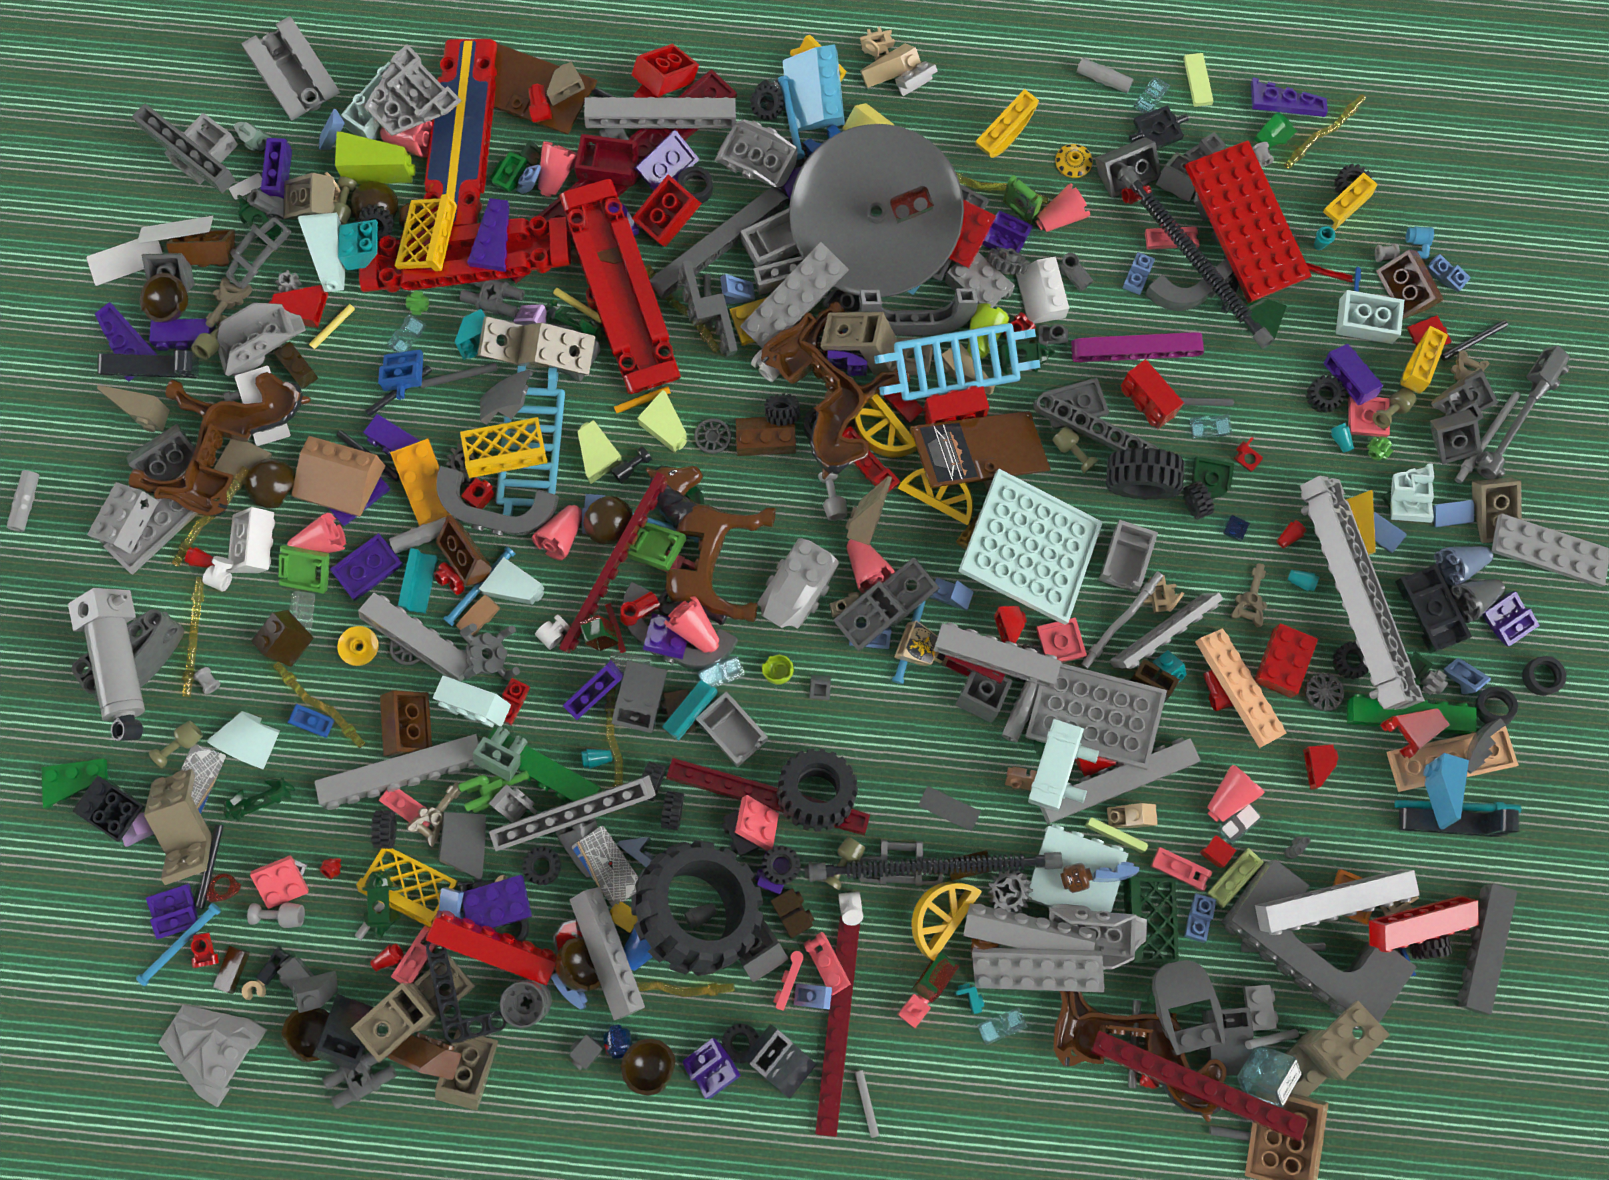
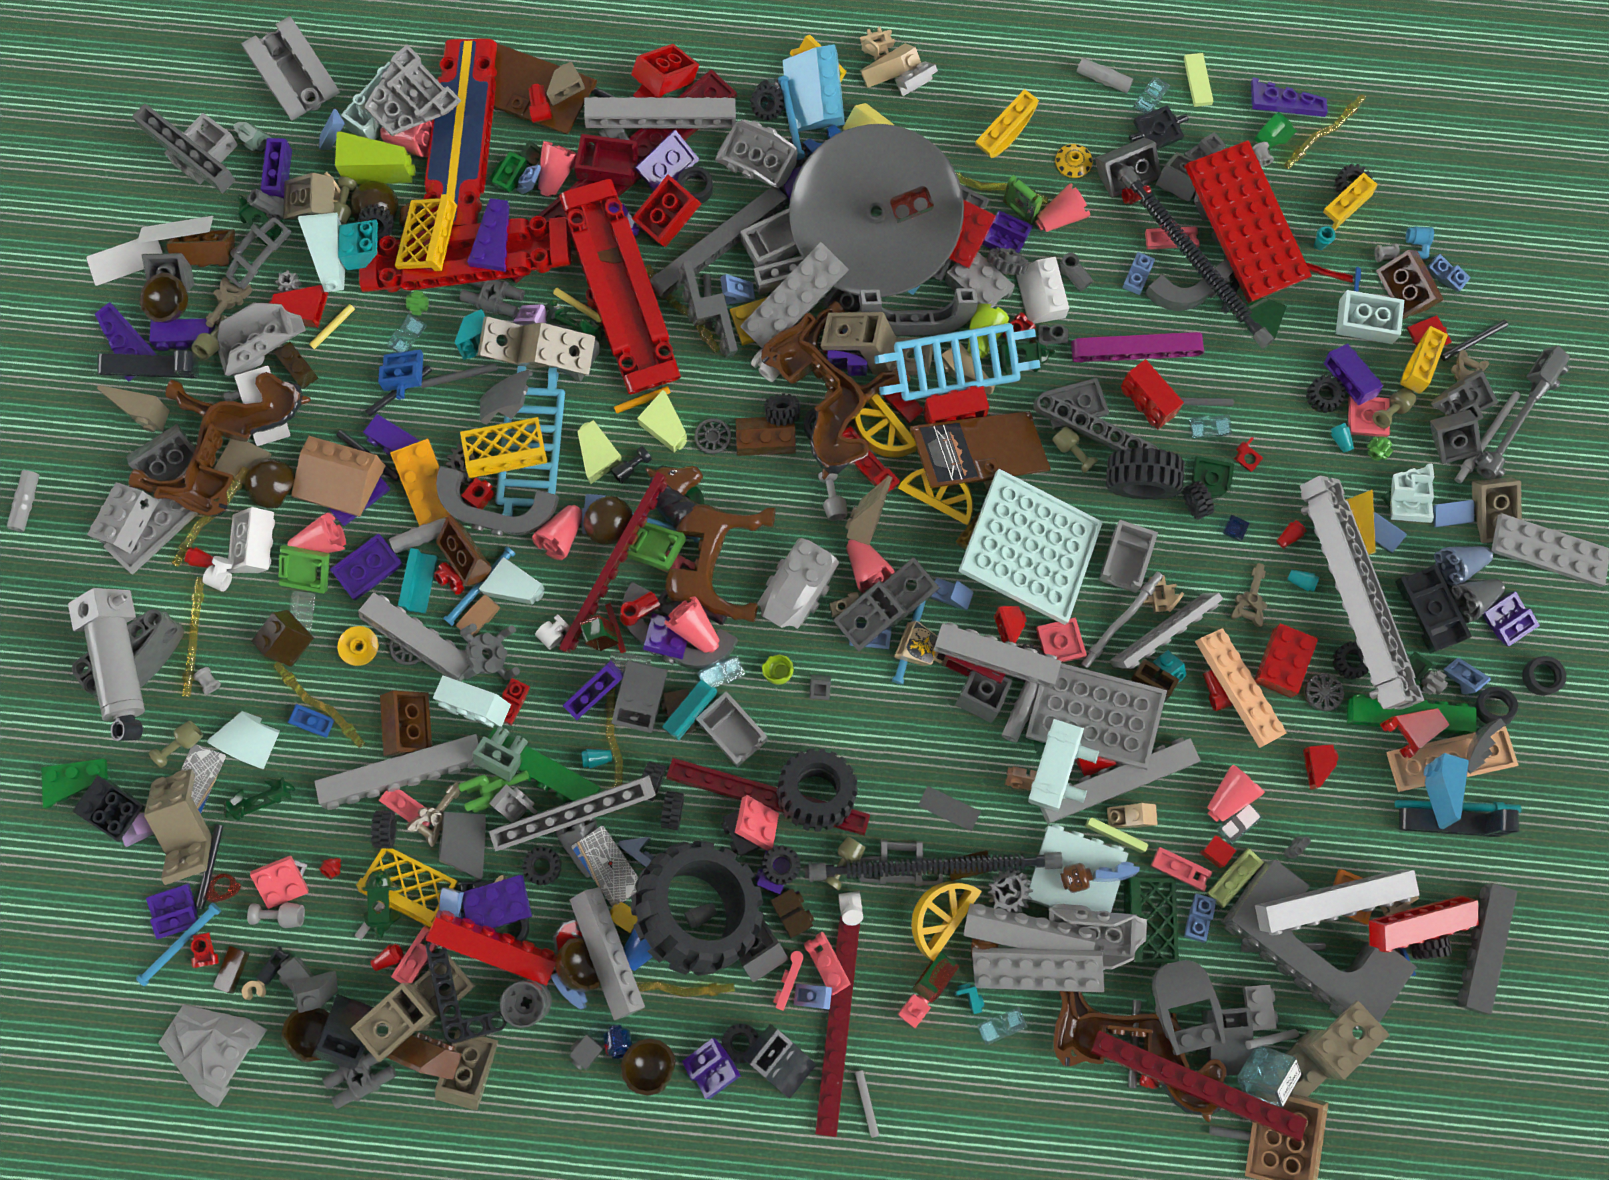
white sticker [229,173,262,200] -> none

